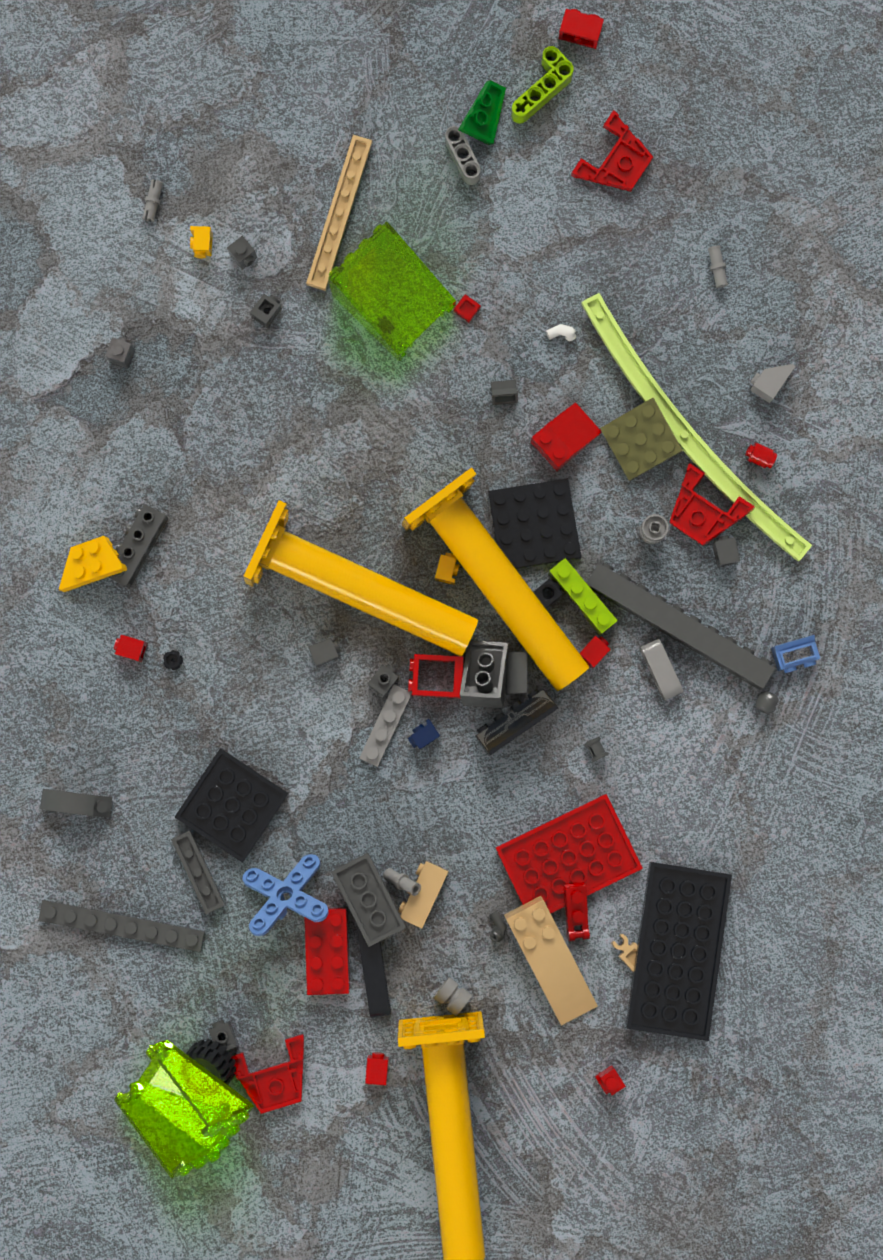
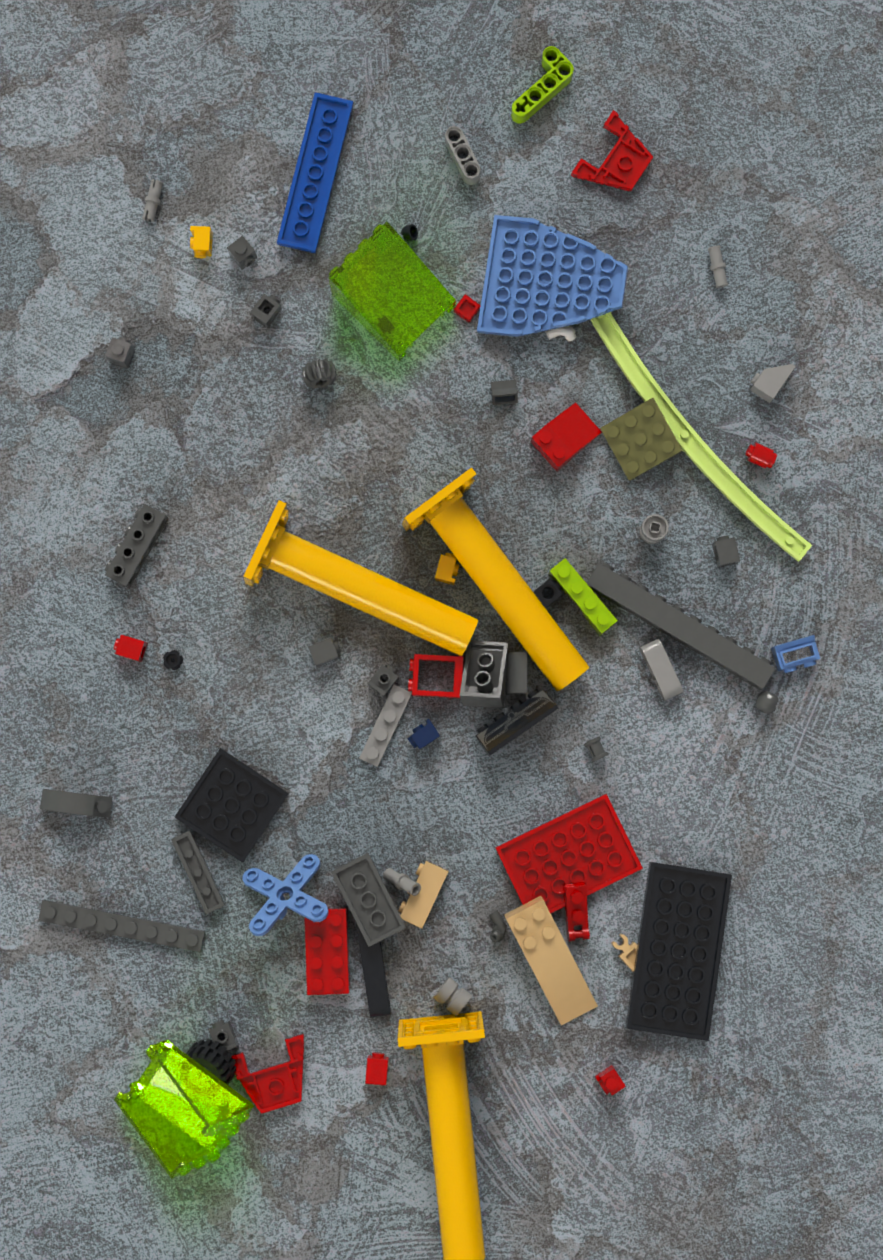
yellow wing [59,536,127,592] -> none
tan plate [306,135,372,291] -> none
green wing [458,80,506,145] -> none
black plate [488,478,581,569] -> none
red brick [558,9,604,49] -> none
red brick [579,636,611,669] -> none
red wing [669,463,755,546] -> none
none -> blue plate [277,92,354,254]
none -> dark grey gear [302,359,337,389]
none -> black hinge [401,224,418,241]
none -> medium blue wing [477,215,628,337]

